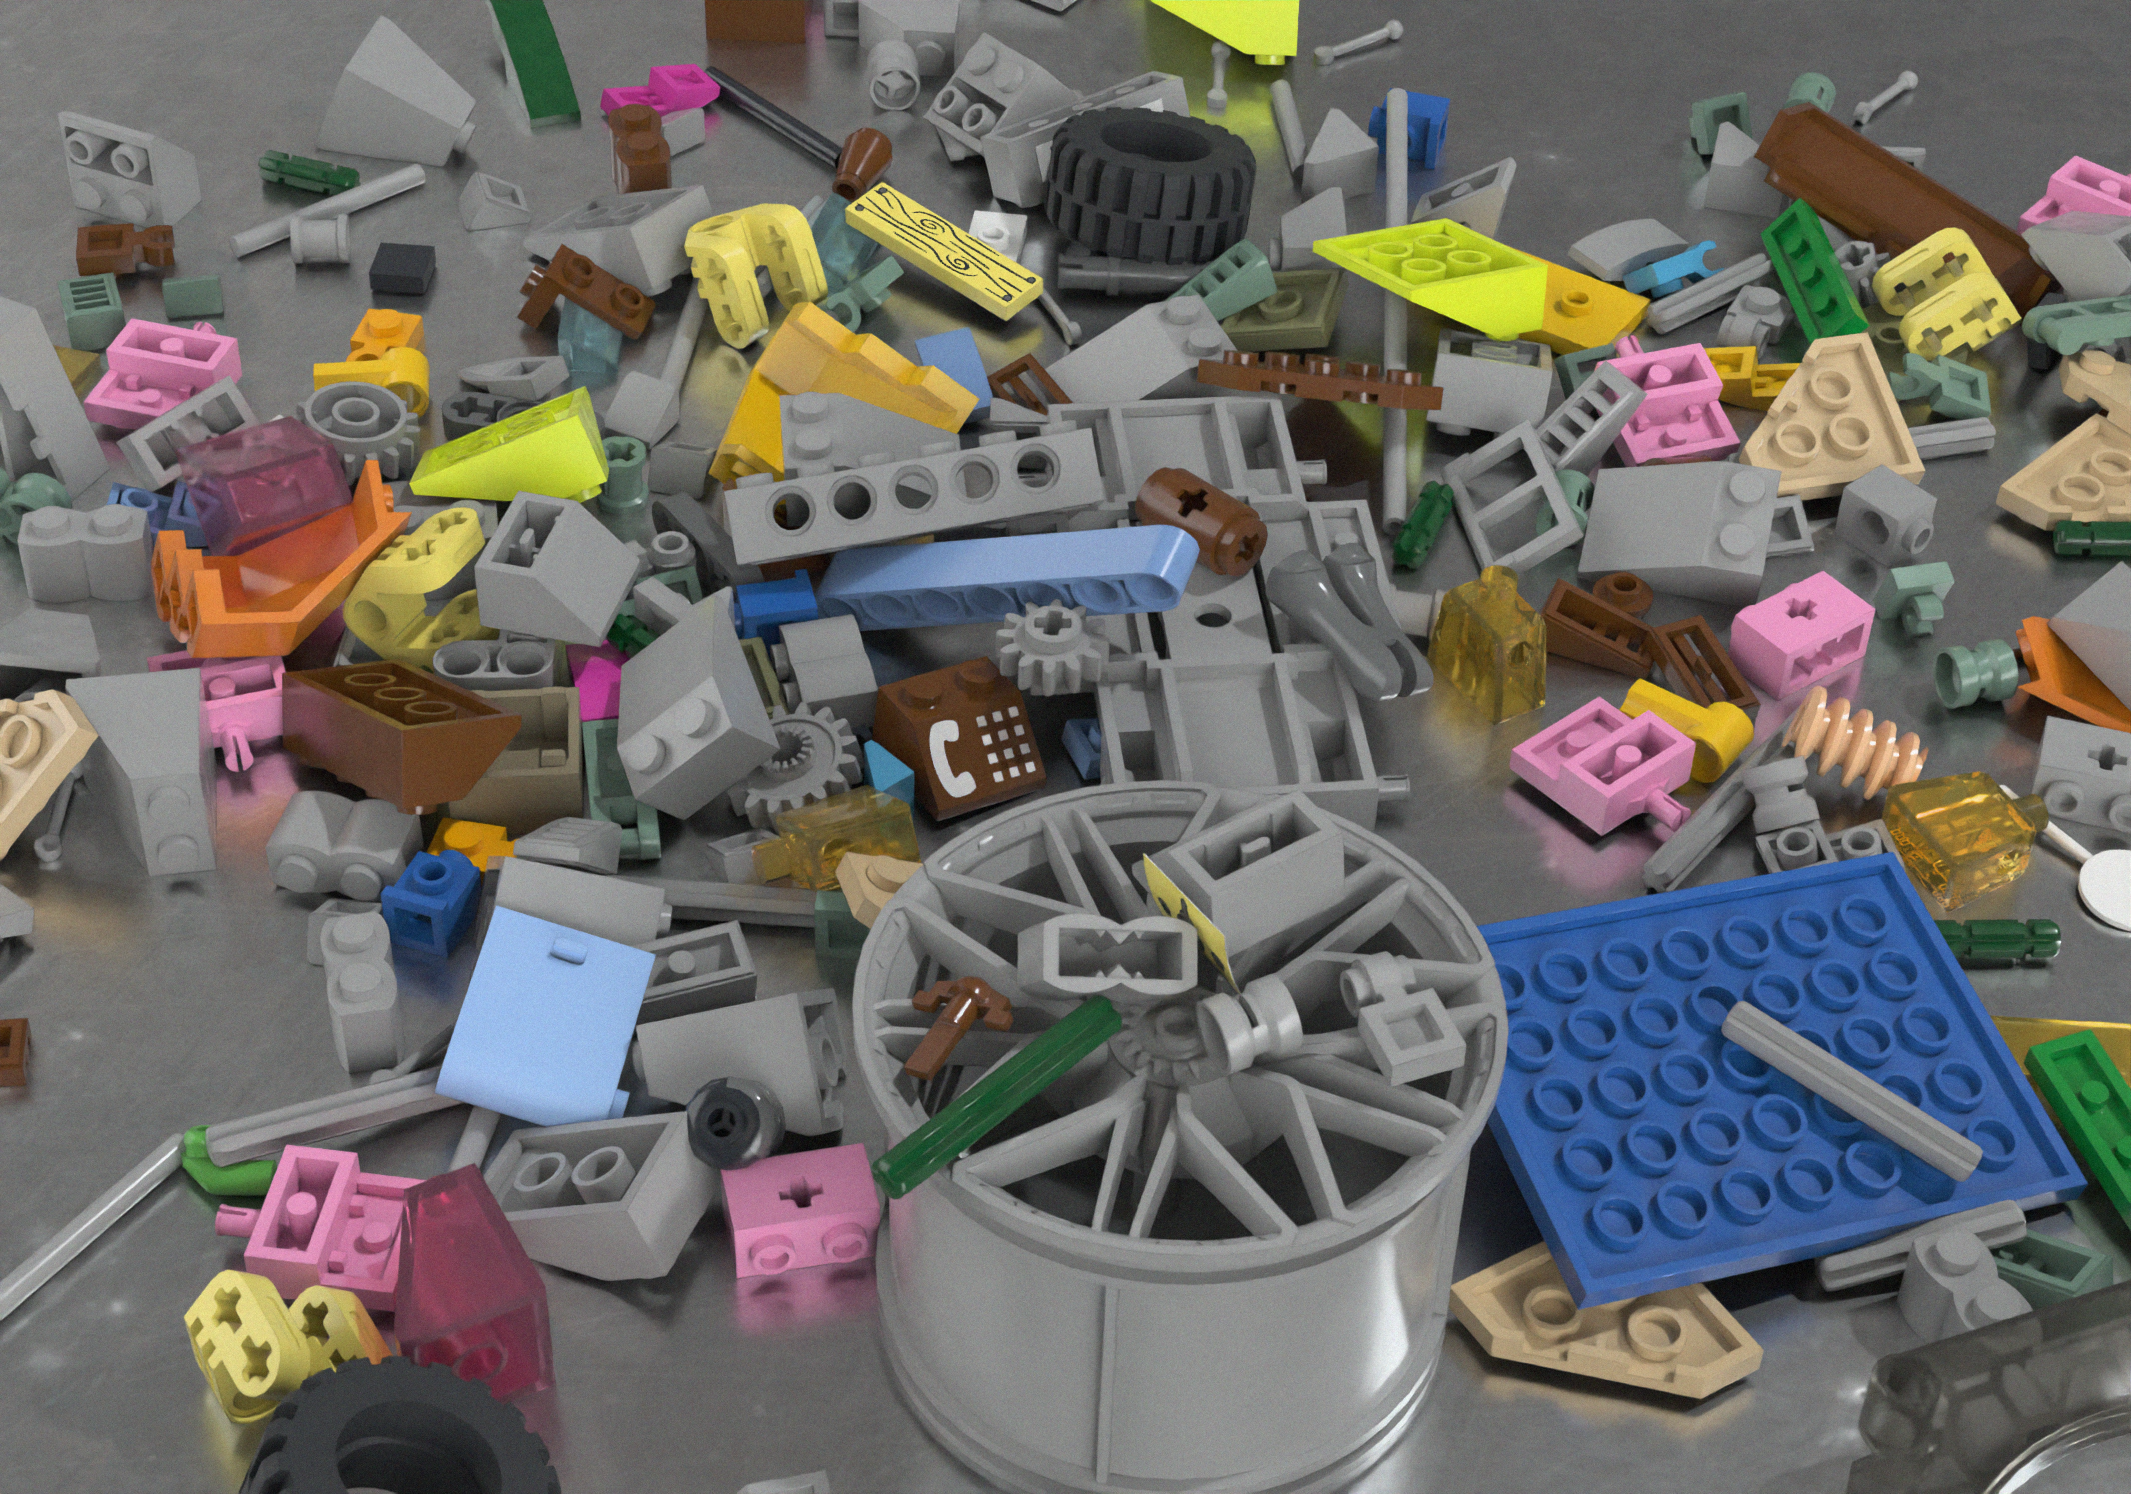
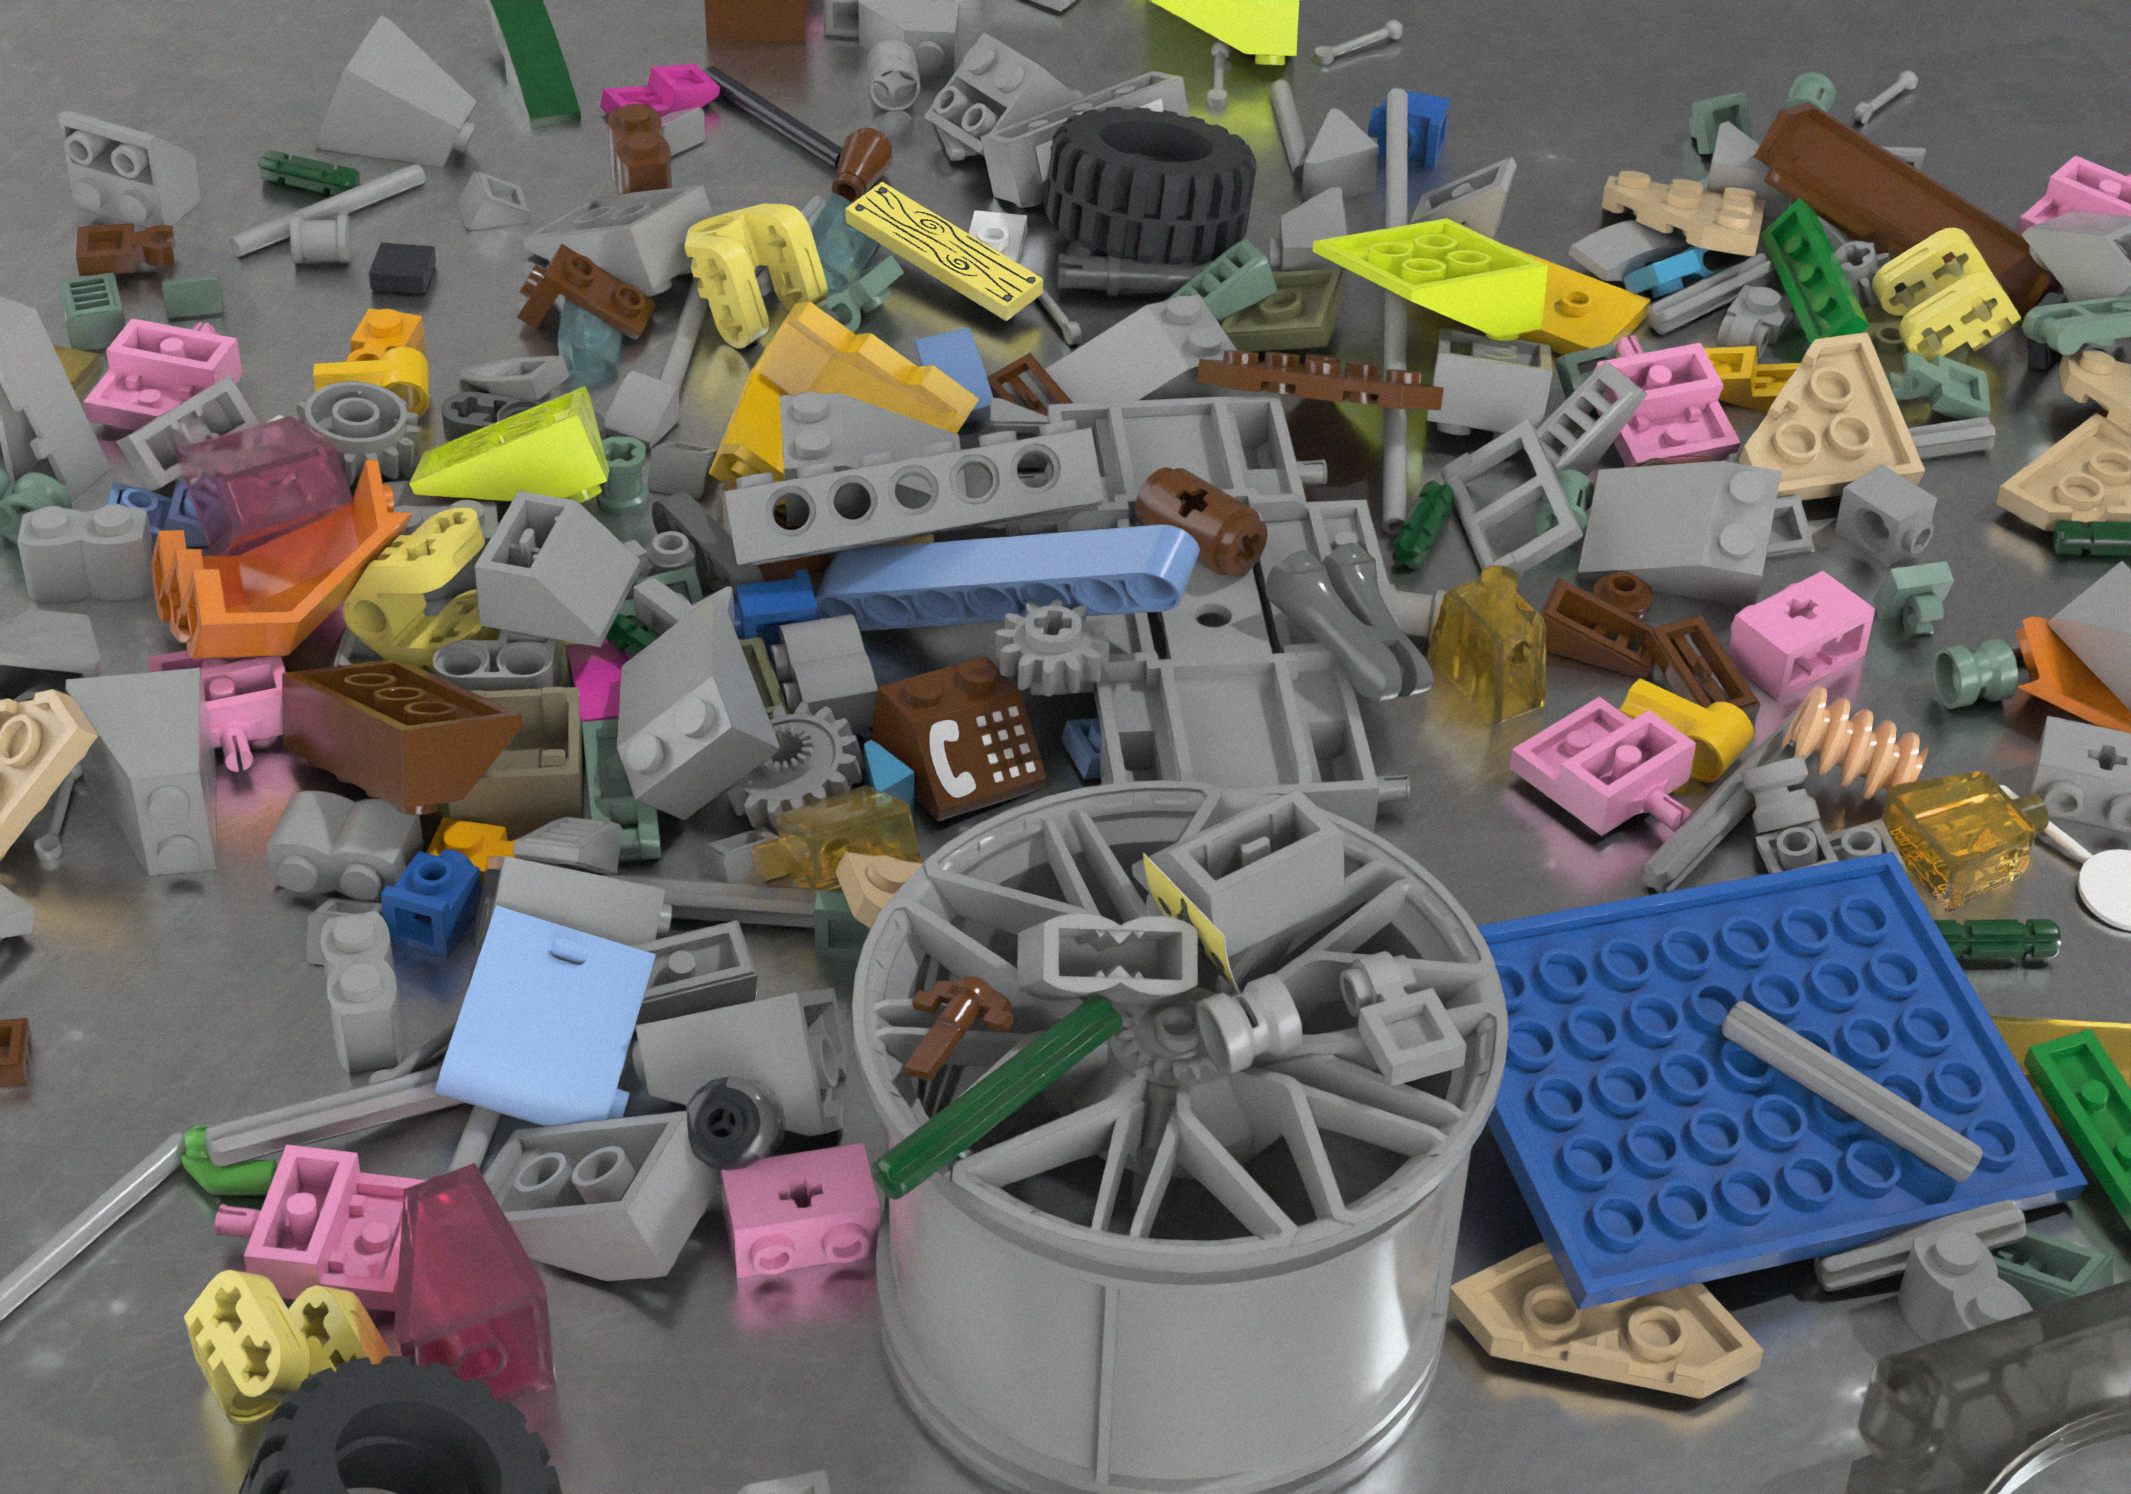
none -> tan plate [1602,171,1767,257]

